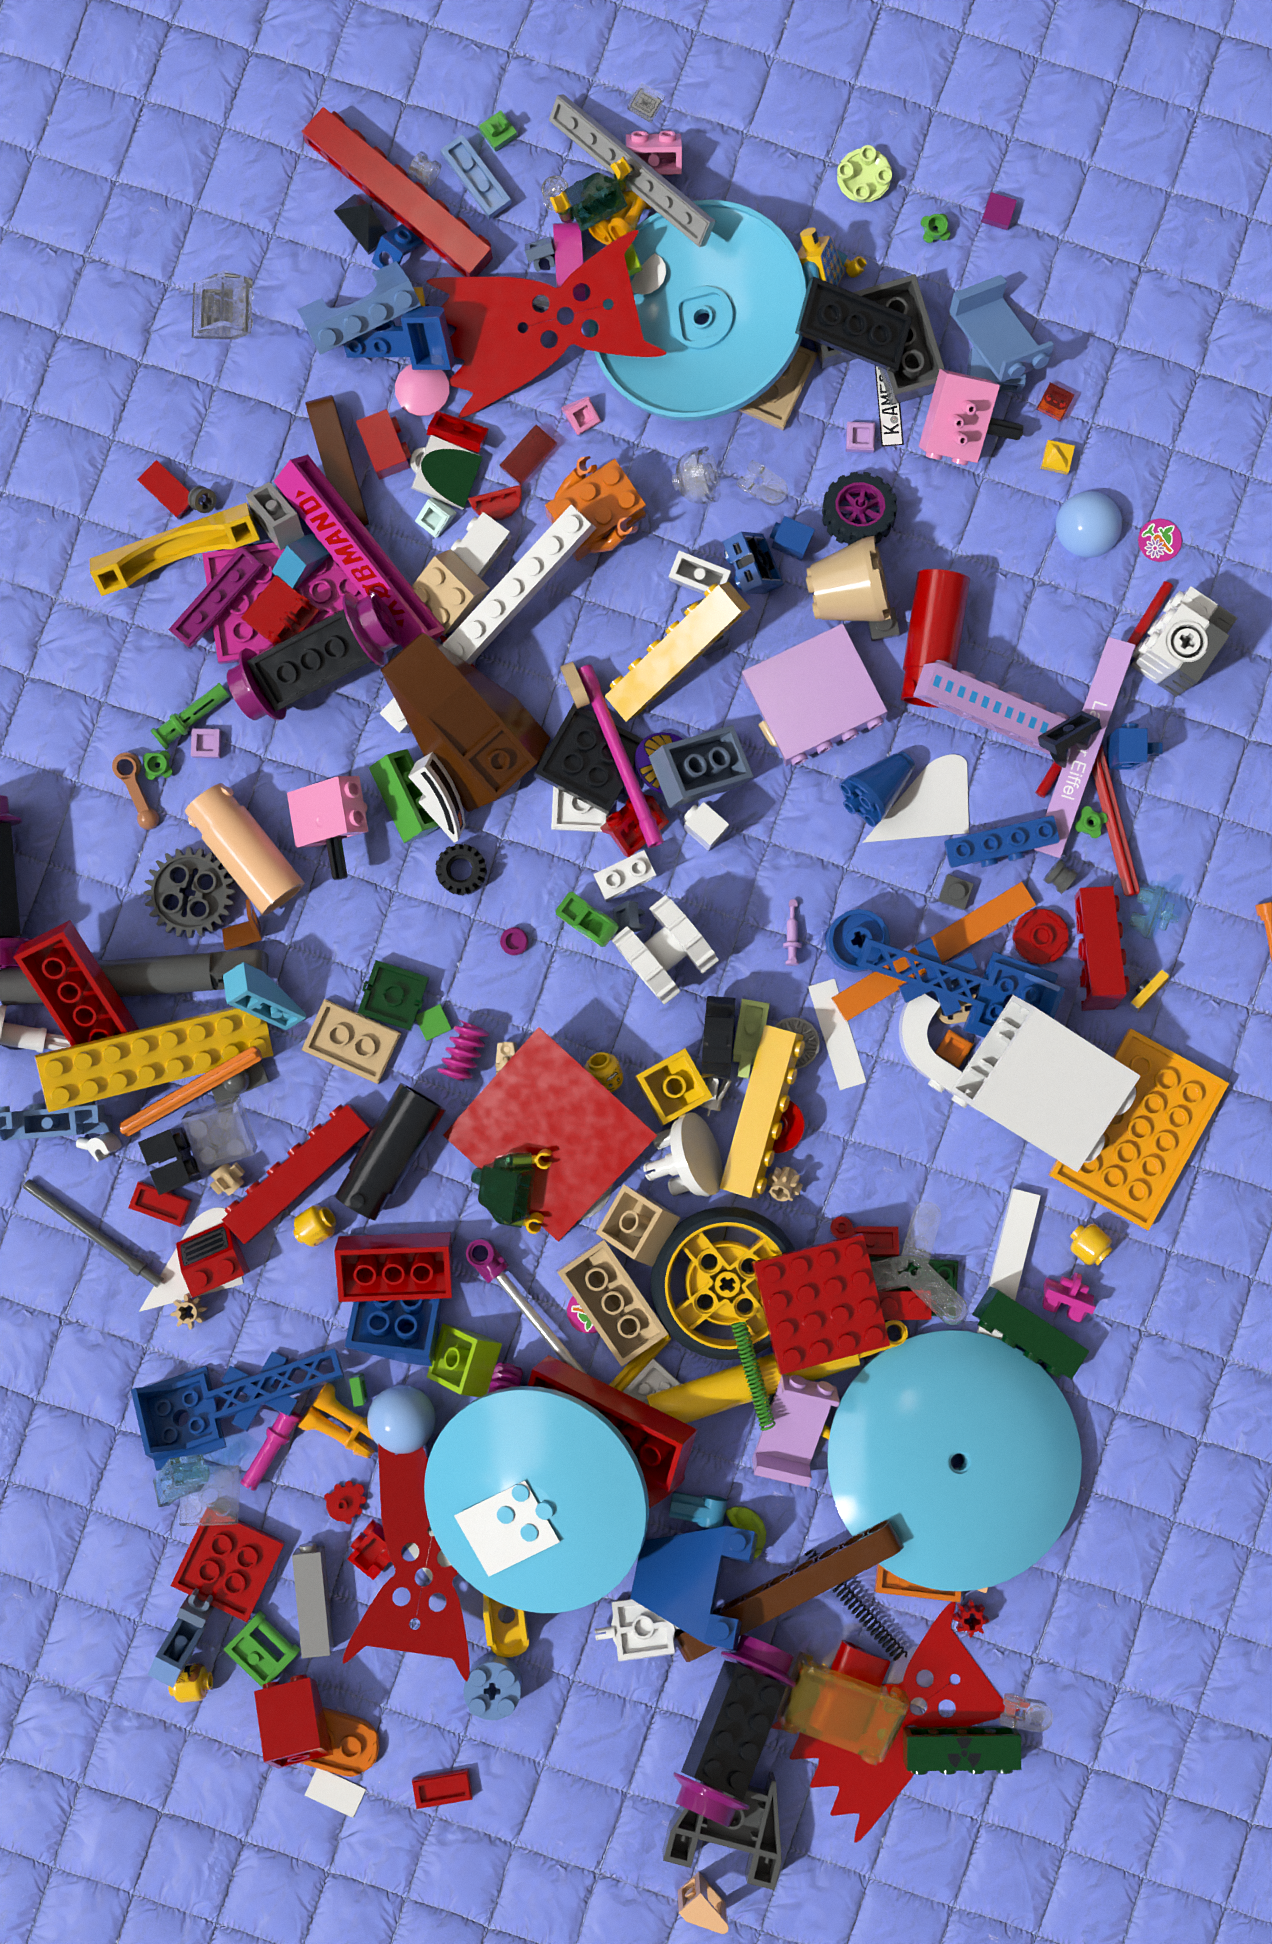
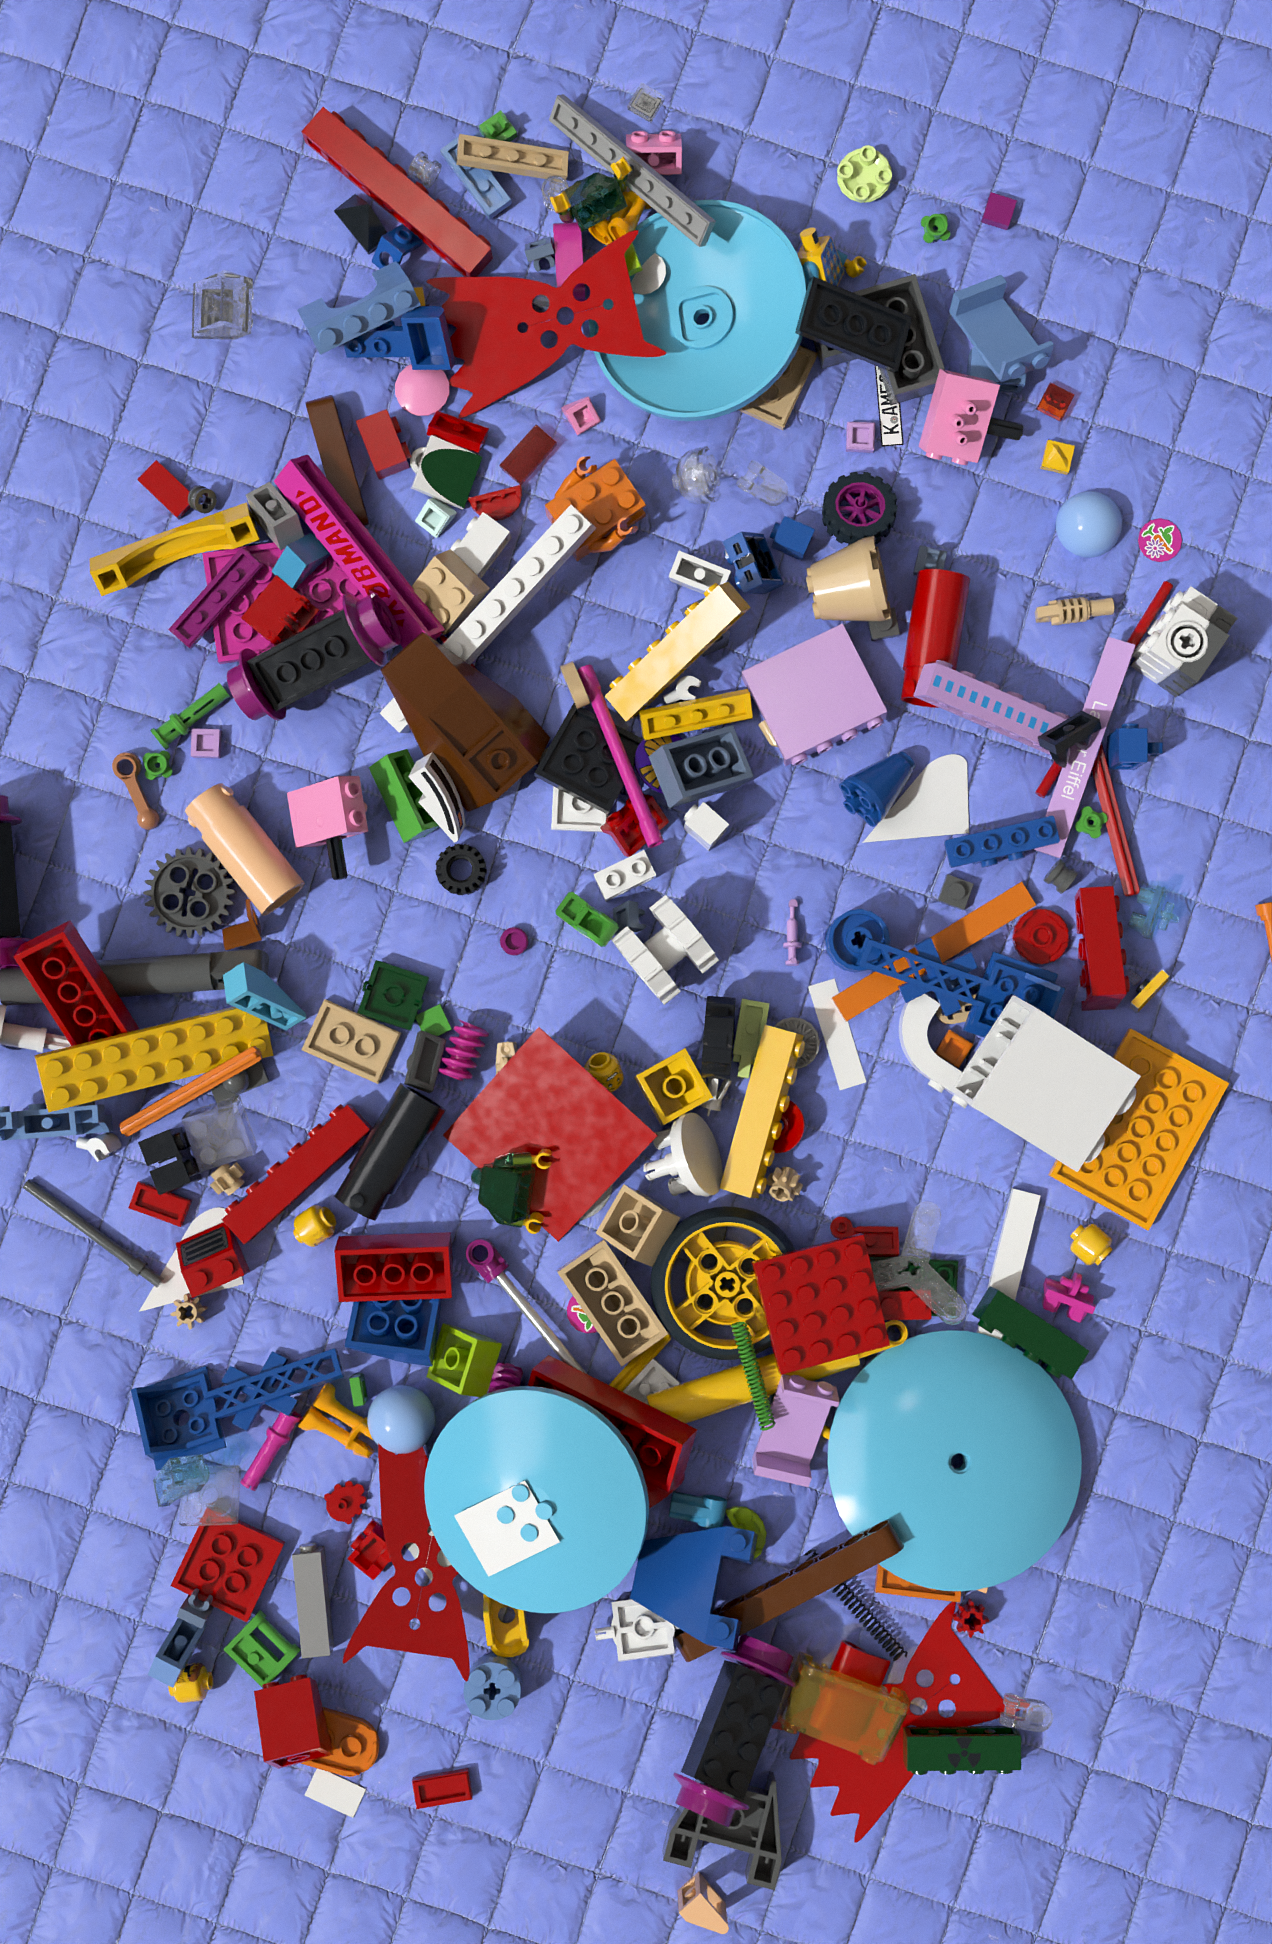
none -> dark grey tile [404,1030,446,1093]
none -> tan plate [456,134,569,182]
none -> yellow plate [639,689,753,740]
none -> white piece [663,676,702,705]
none -> sand blue tile [913,545,947,575]
none -> tan hinge [1034,597,1114,626]

